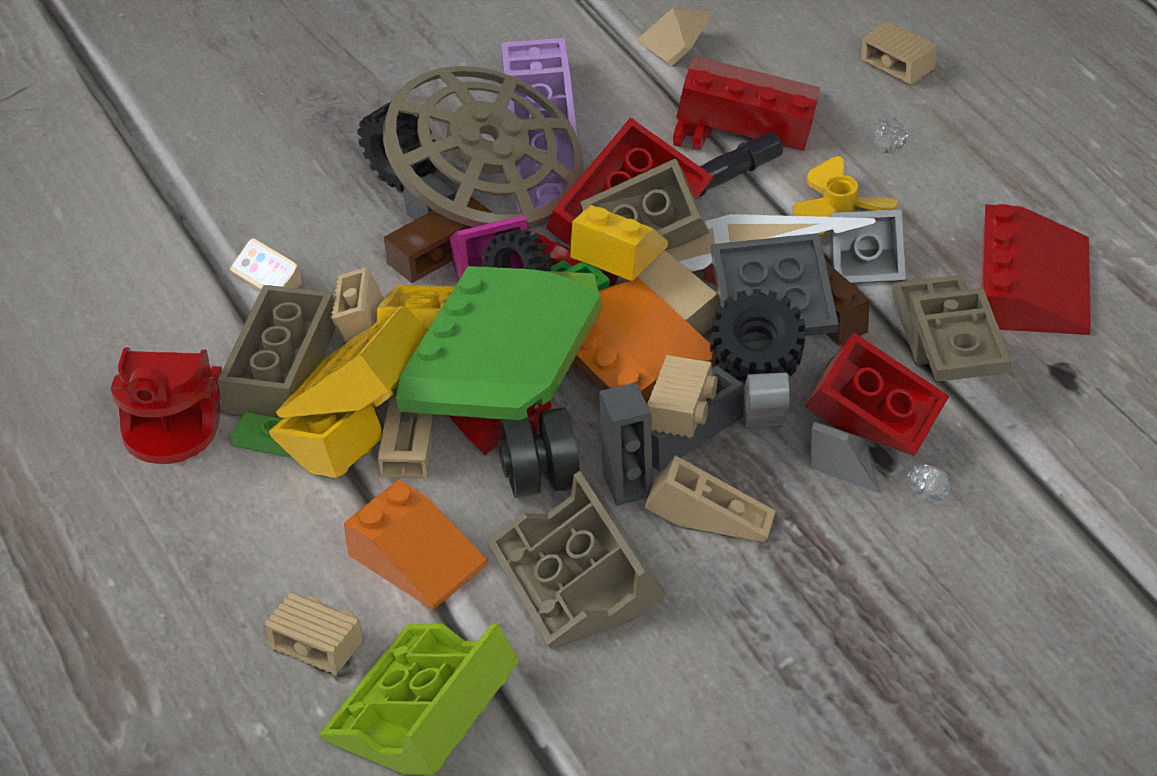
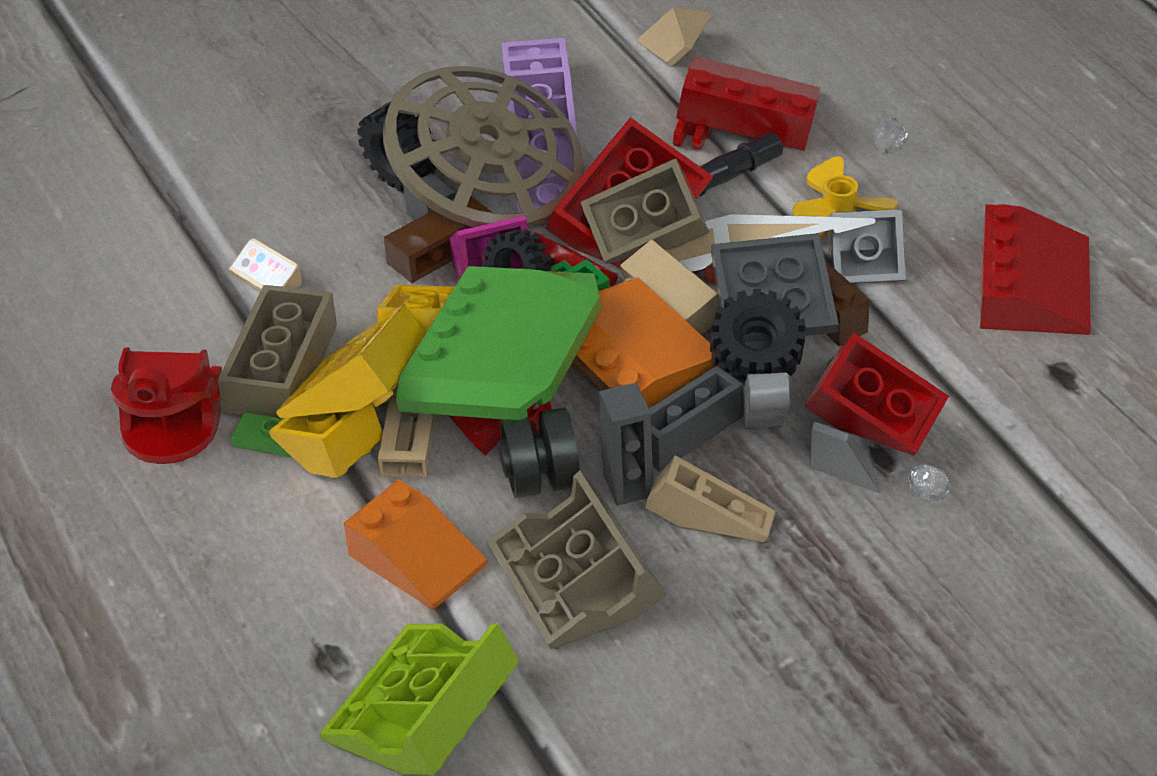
tan brick [265,592,363,675] -> none
tan brick [331,267,384,344] -> none
yellow slope [570,205,668,281] -> none
tan brick [647,355,718,438] -> none
tan brick [861,20,937,85] -> none
dark tan bracket [892,275,1012,382] -> none

